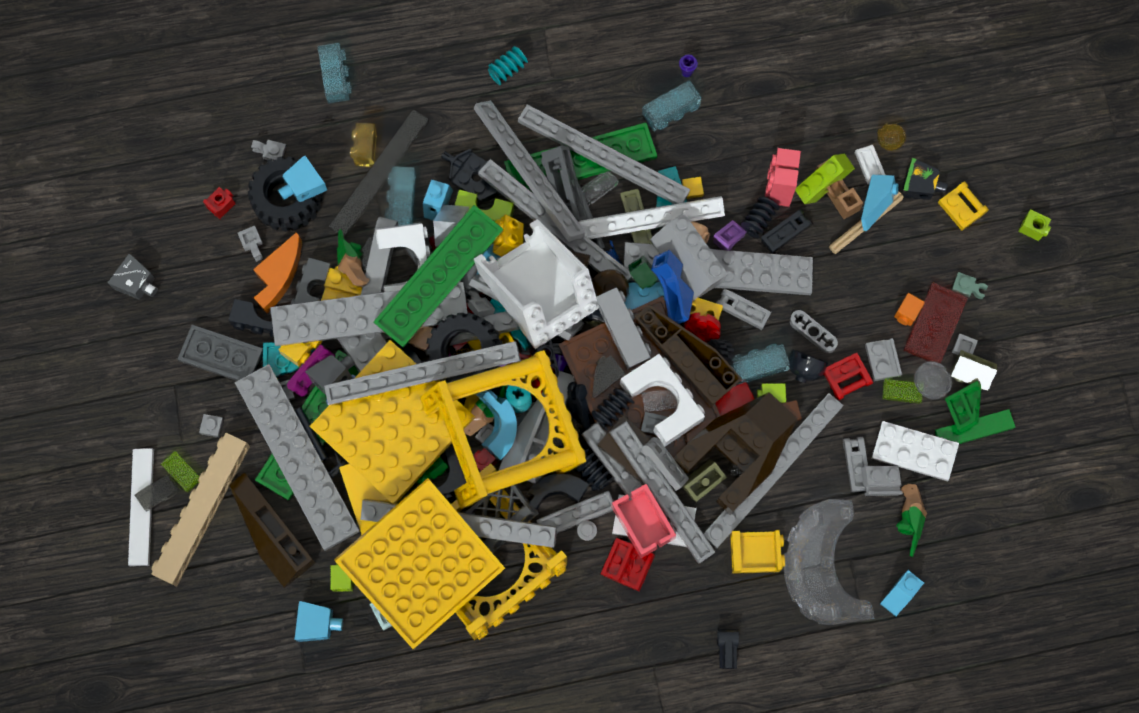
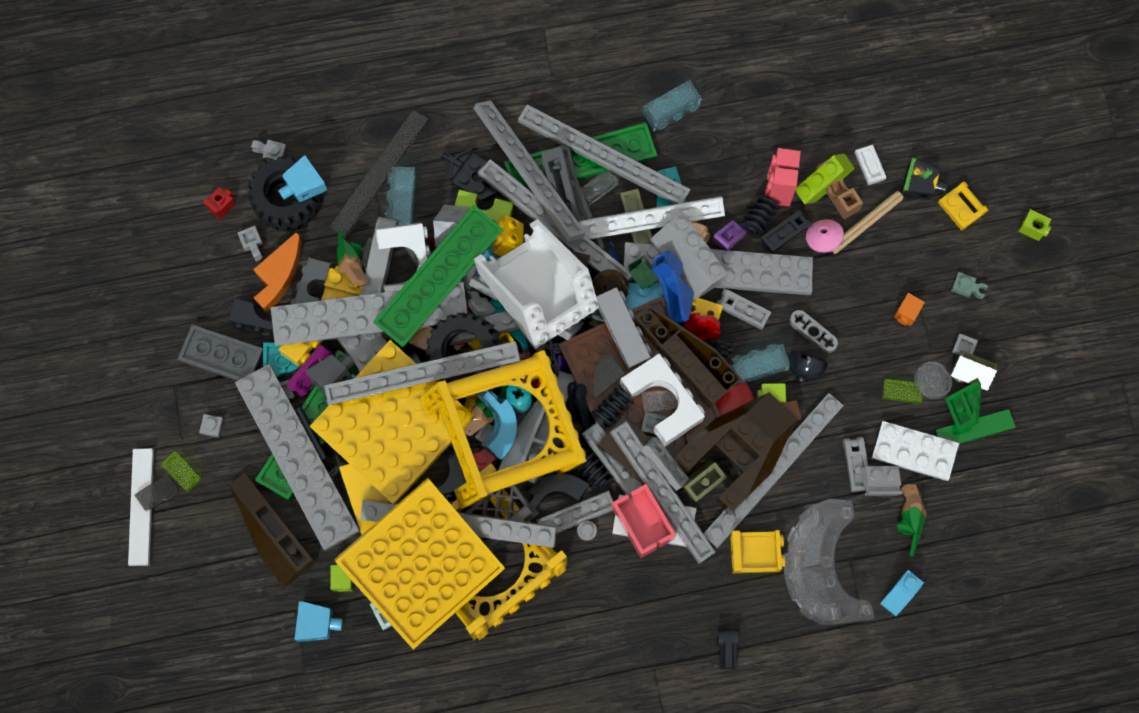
dark grey torso [108,254,158,299] -> none
tan brick [152,433,250,587] -> none
clear light blue brick [318,43,352,104] -> none
clear yellow brick [350,123,377,167] -> none
green plate [417,455,448,484] -> none
medium azure torso [423,180,453,220] -> none
teal piece [488,46,528,86] -> none
red slope [601,538,655,592] -> none
dark purple cone [679,54,698,77] -> none
yellow tile [682,177,704,199] -> none
red plate [824,353,873,401] -> none
medium azure slope [861,175,898,231] -> none
light grey plate [865,338,902,381] -> none
clear yellow hair [878,124,906,151] -> none
clear red tile [903,283,968,366] -> none
none -> bright pink dish [806,219,844,253]

